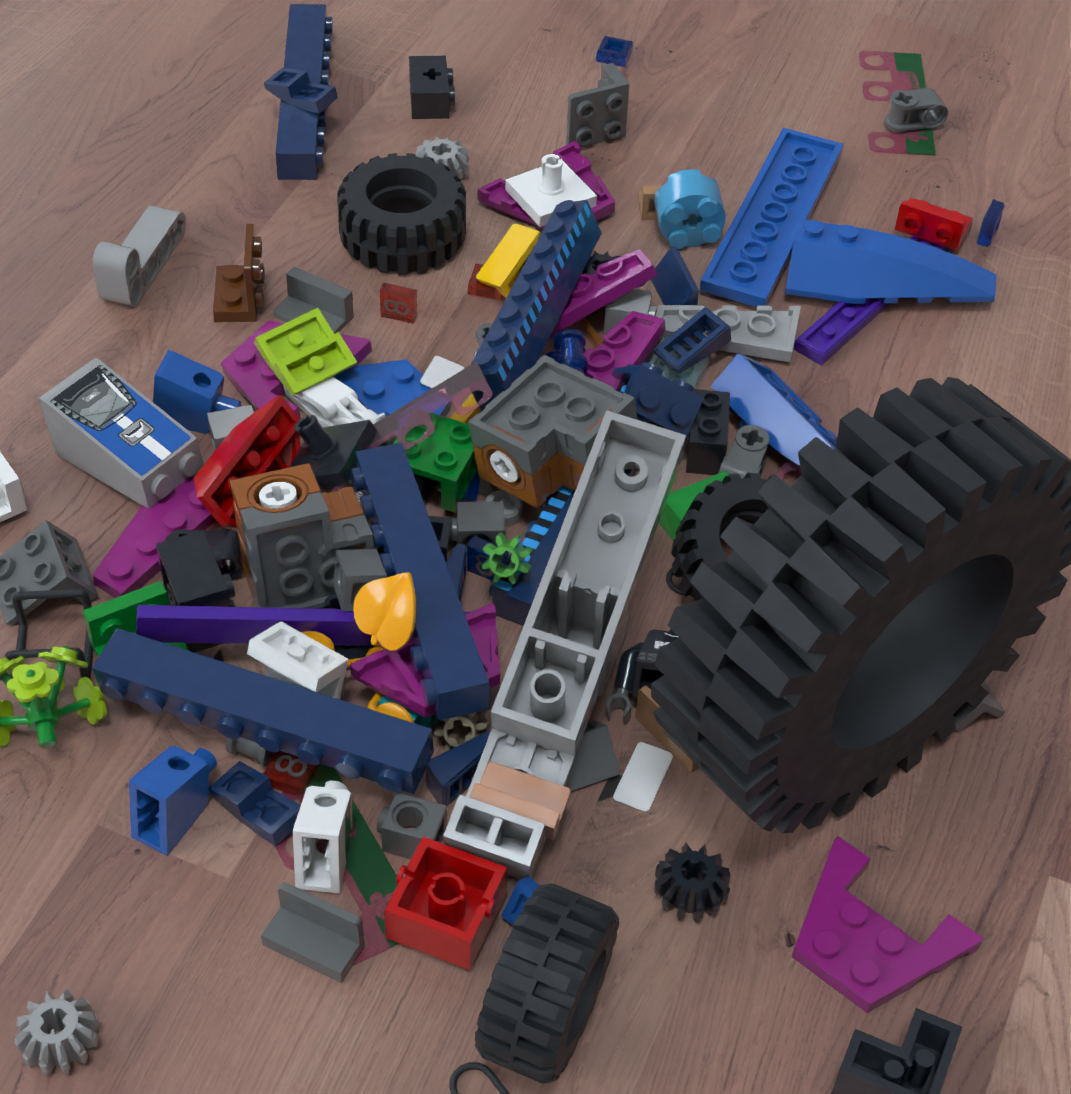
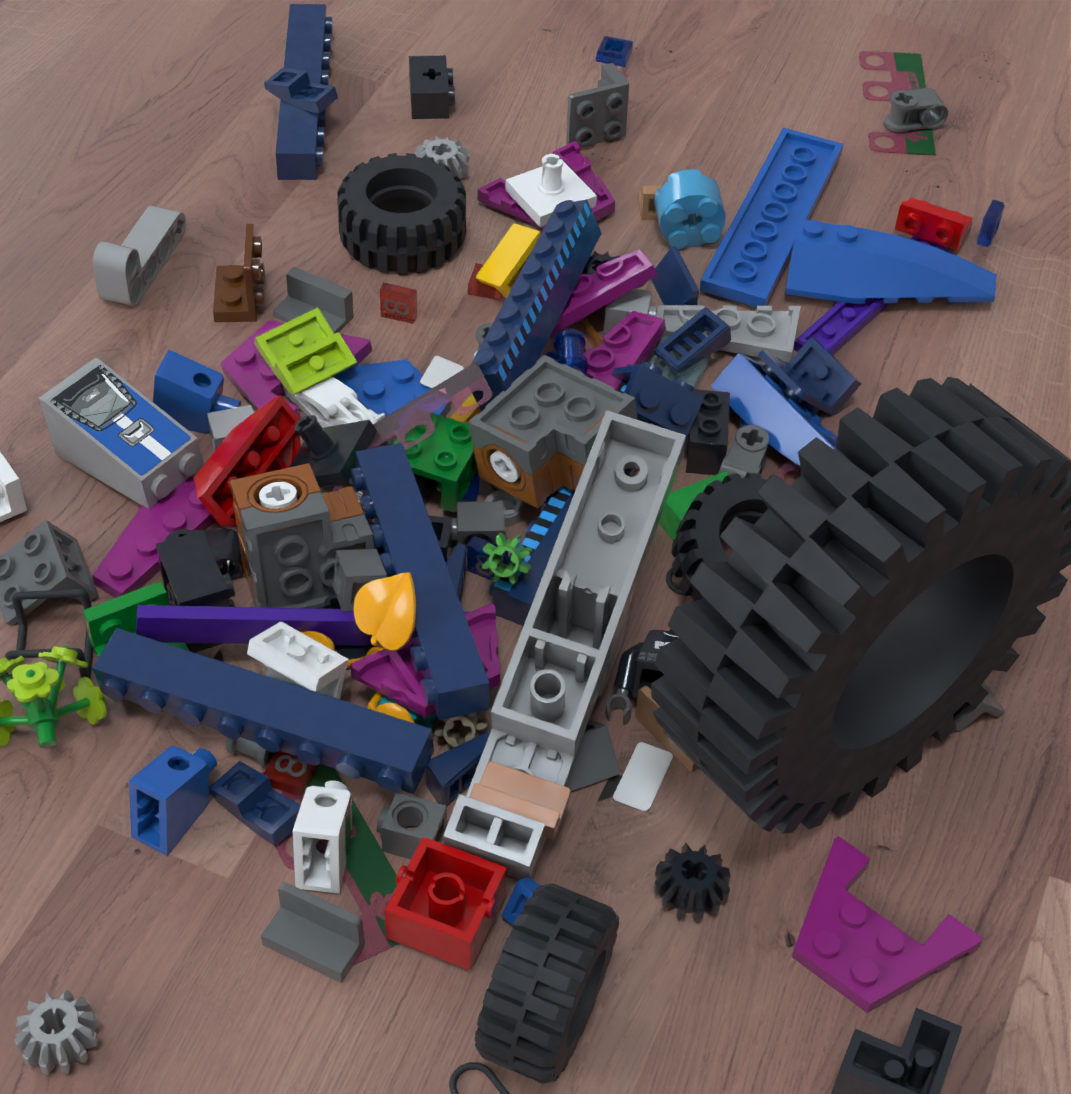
none -> dark blue bracket [758,337,862,416]

